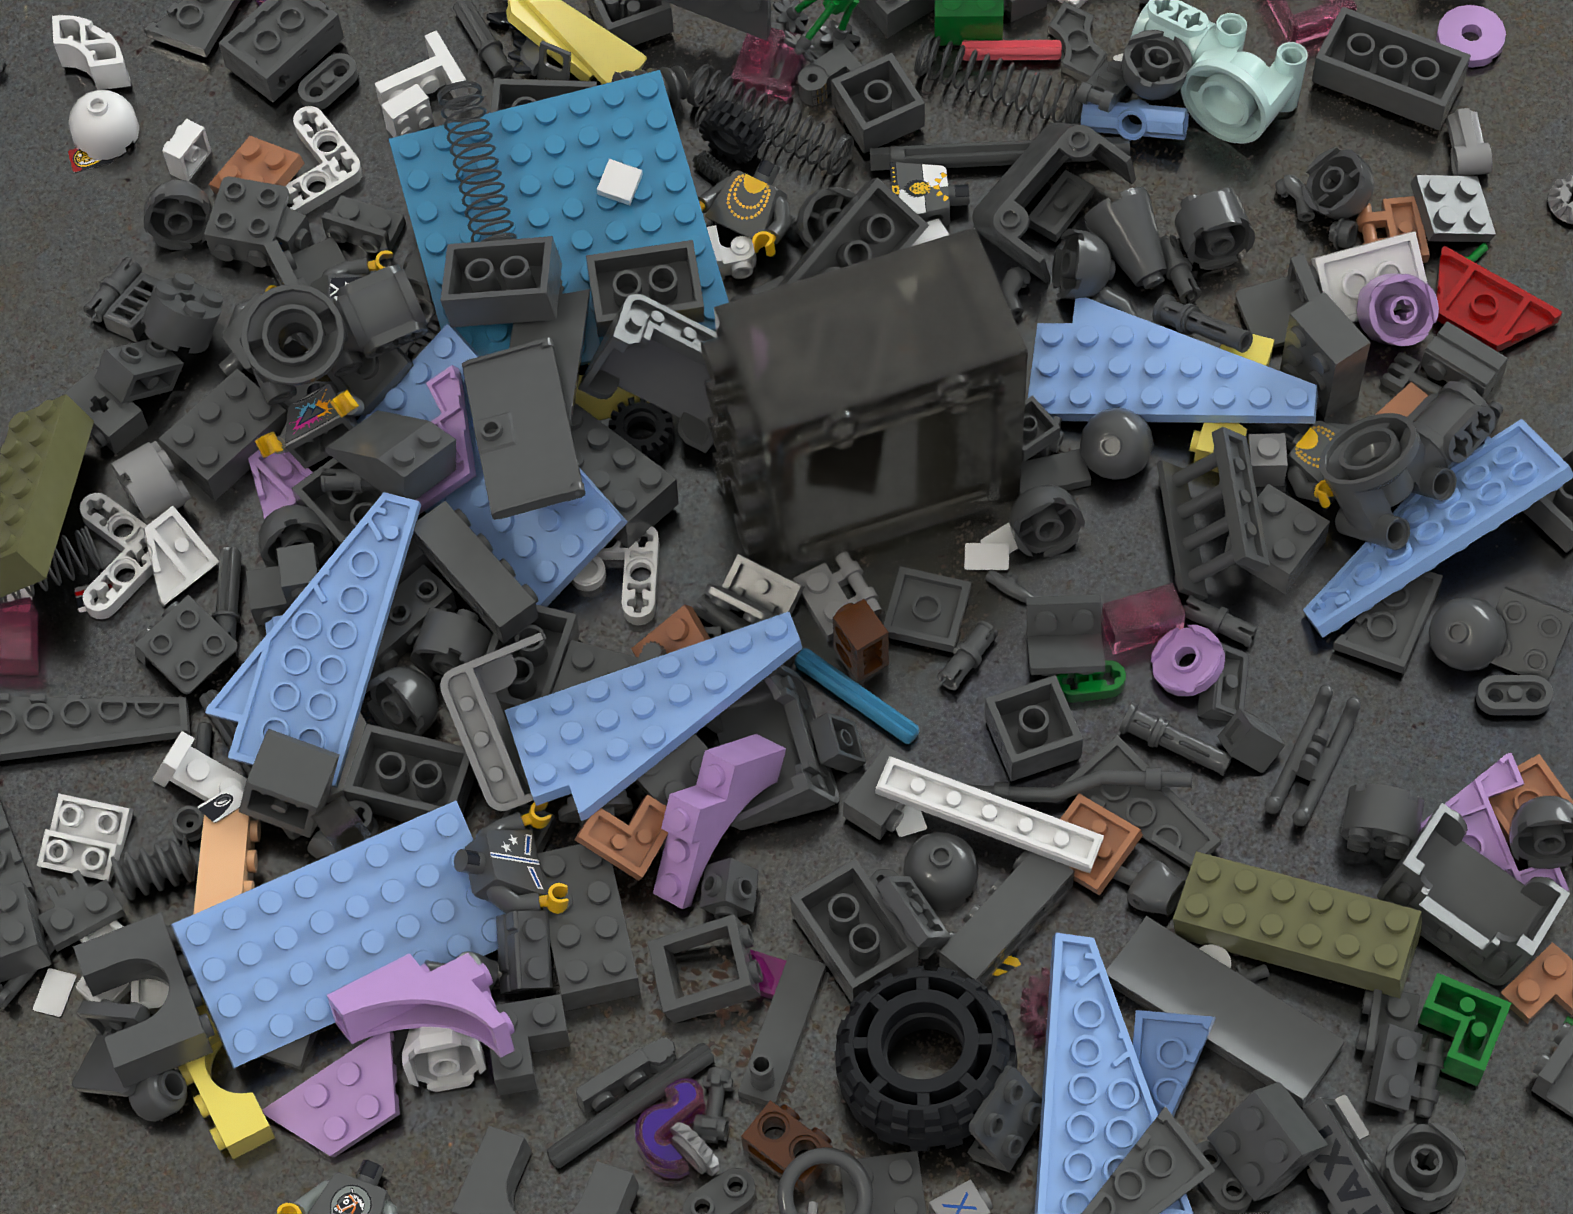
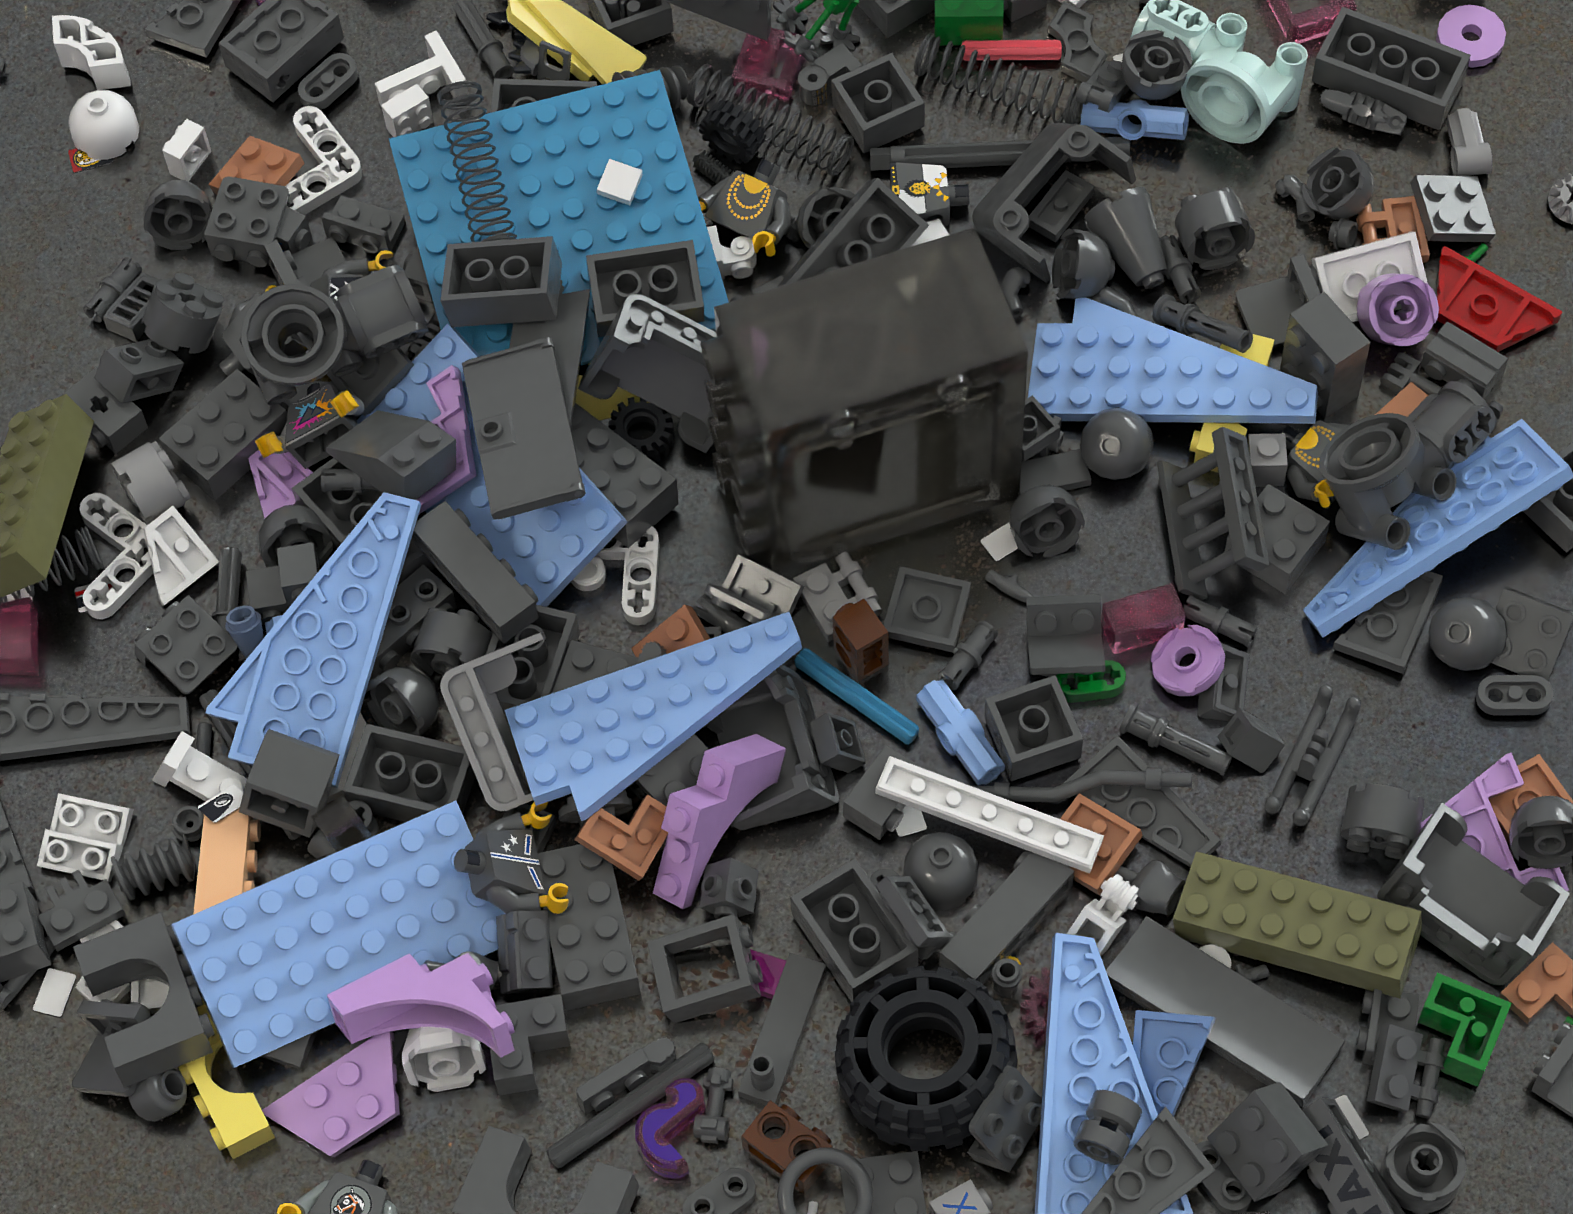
light grey gear [670,1122,720,1176] -> none
white sticker [964,543,1009,570] -> none
none -> sand blue cone [225,605,264,659]
none -> light blue piece [916,679,1005,785]
none -> dark grey pin [992,958,1023,998]
none -> white brick [1067,874,1139,956]
none -> dark grey wheel [1073,1090,1142,1165]
none -> dark grey hinge [1320,88,1408,136]

